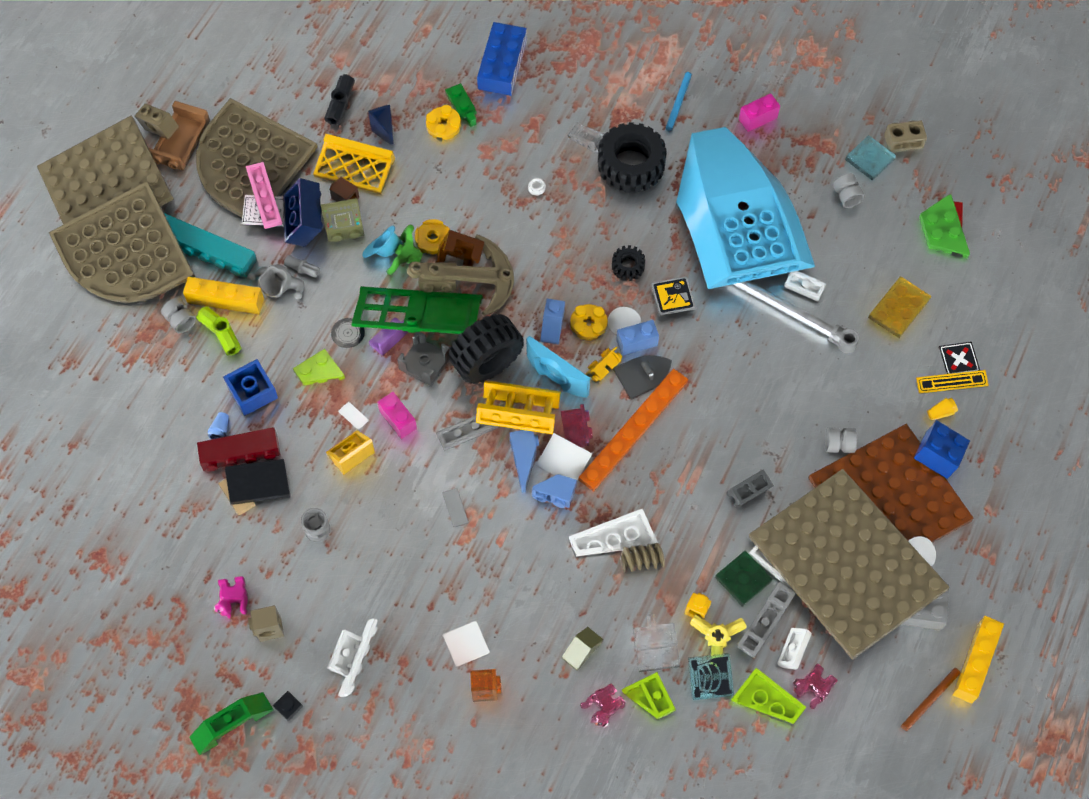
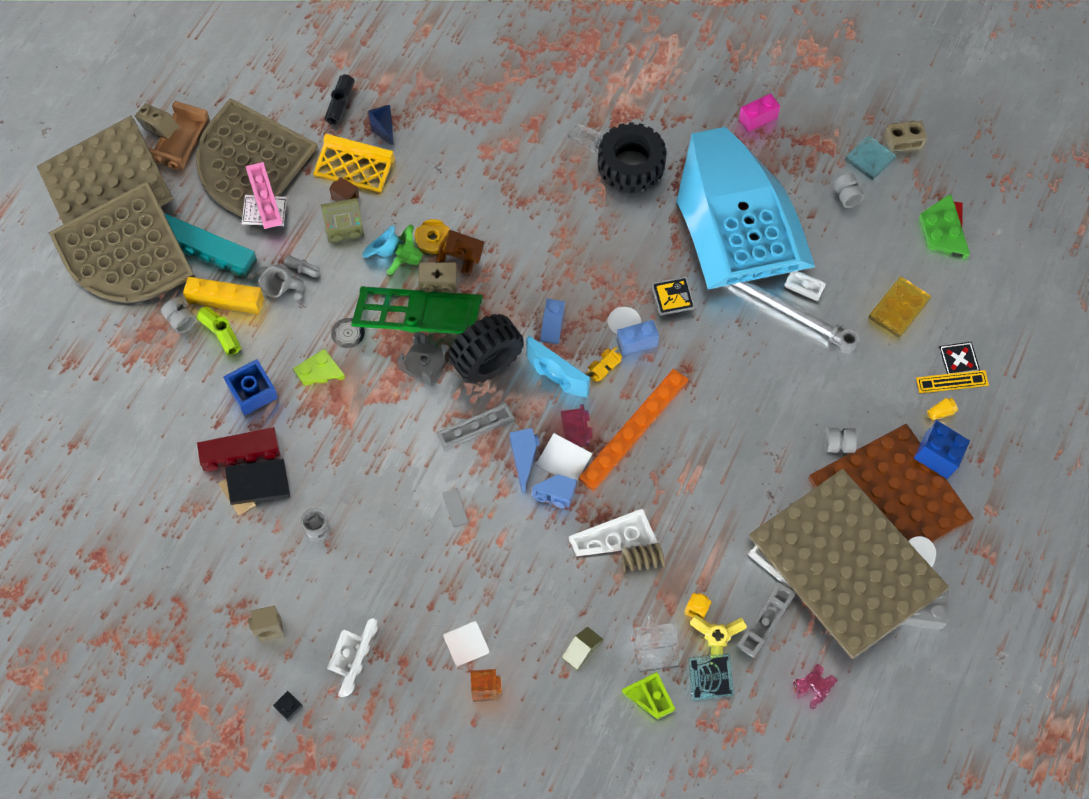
green slope [189,692,274,755] -> none
light blue cone [208,412,229,440] -> none
dark pink animal [214,576,248,618] -> none
dark blue brick [283,178,323,247] -> none
yellow slope [326,430,375,475] -> none
white sticker [338,402,369,430] -> none
medium lavender panel [369,317,408,356] -> none
dark pink brick [377,392,417,439] -> none
dark tan piece [407,234,514,316] -> none
yellow plate [426,105,461,140] -> none
green hinge [445,83,477,127] -> none
yellow fence [476,380,561,434] -> none
blue brick [477,22,527,96] -> none
white plate [528,178,546,195] -> none
yellow plate [570,304,608,341] -> none
clear pink animal [580,683,625,727] -> none
black tyre [612,245,645,281] -> none
dark grey shield [613,355,672,399] -> none
dark azure bar [666,72,692,131] -> none
clear green plate [715,551,773,607] -> none
dark grey hinge [726,469,774,506] -> none
lime wing [731,668,806,724] -> none
white plate [777,628,812,670] -> none
dark orange bar [901,668,961,731] -> none
yellow brick [952,616,1004,703] -> none

